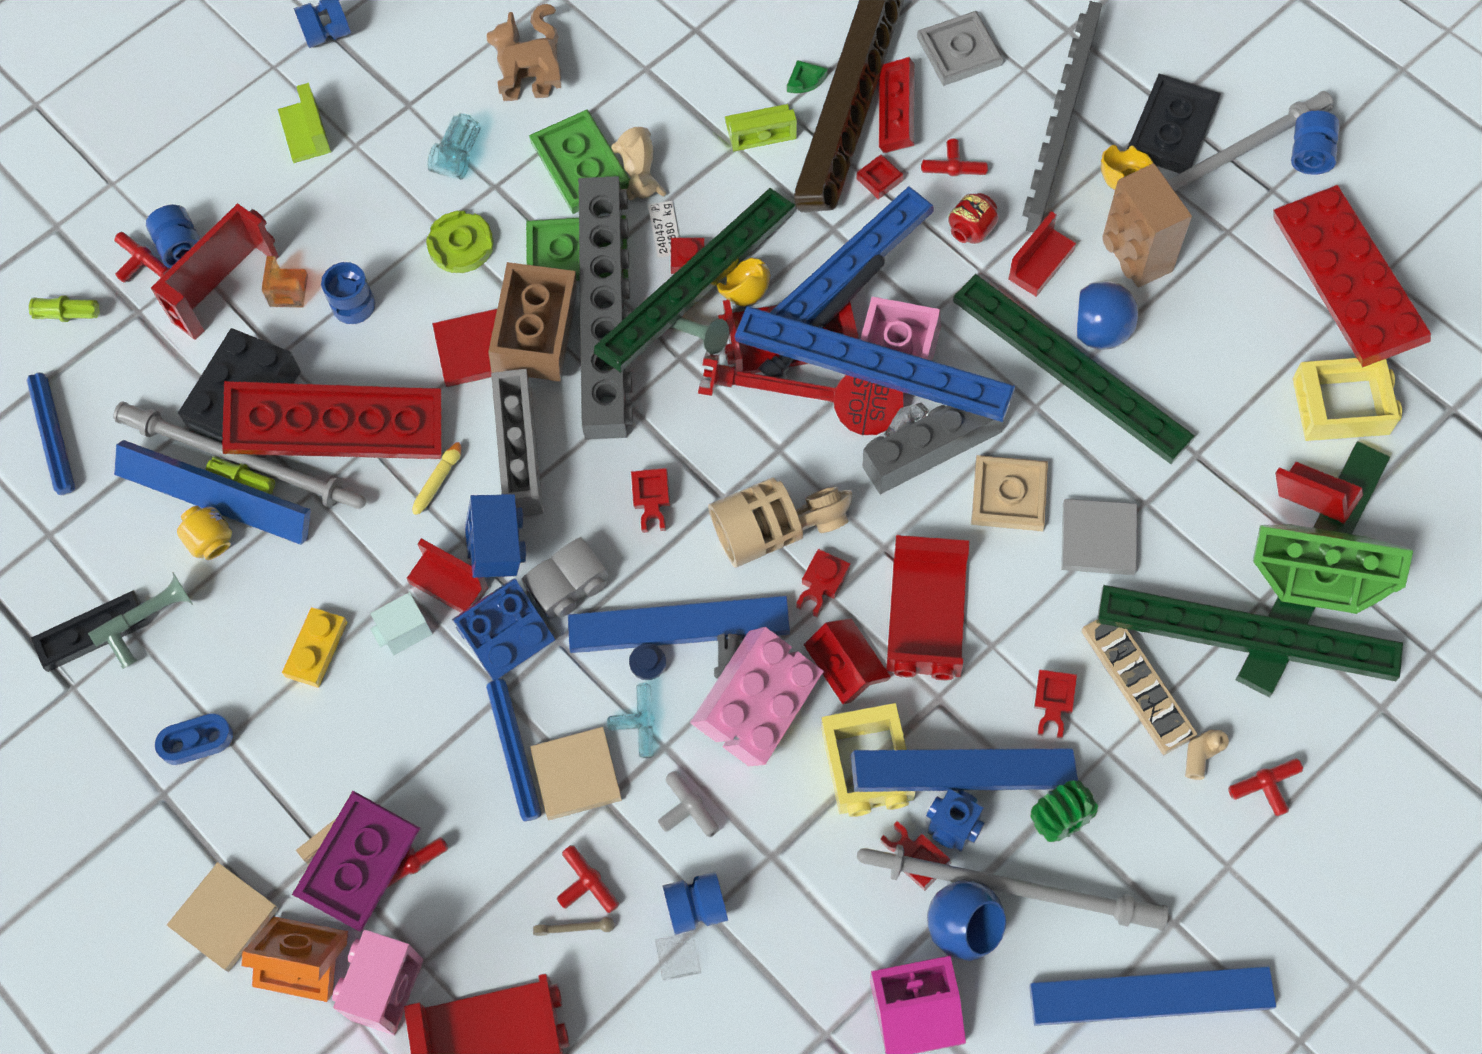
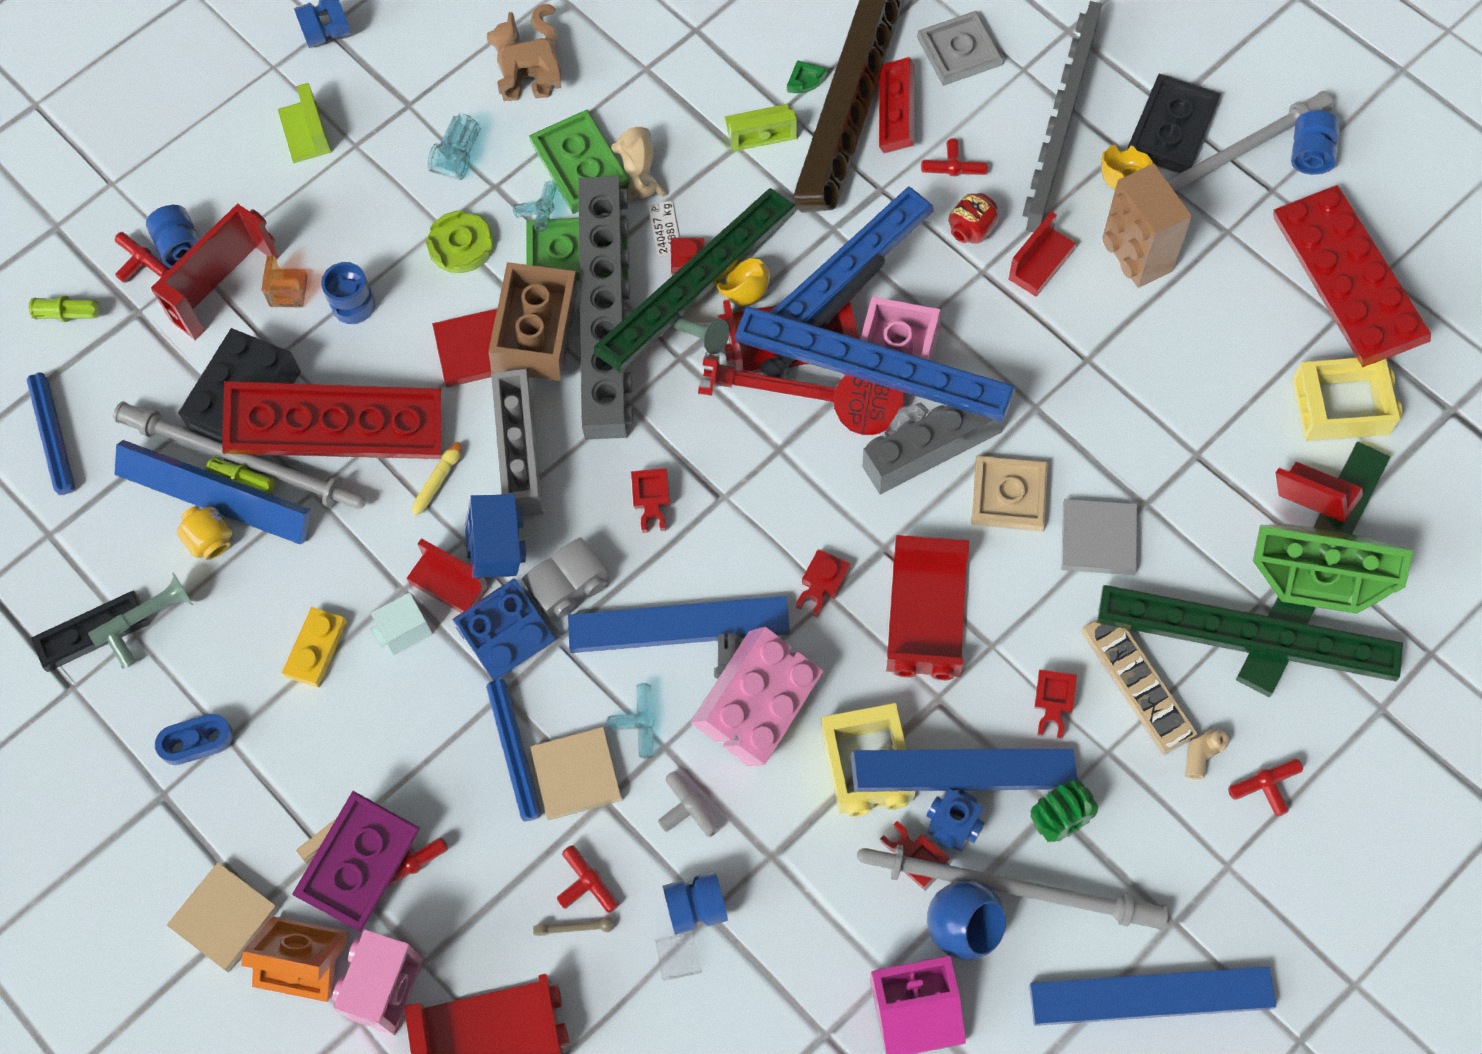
dark blue plate [629,644,666,680] -> none
tan cylinder [708,477,852,568] -> none
red panel [803,618,891,704] -> none
red tile [856,154,903,200] -> none
dark green tile [953,273,1195,465] -> none
blue helmet [1077,280,1138,350] -> none
none -> clear light blue piece [513,180,557,232]

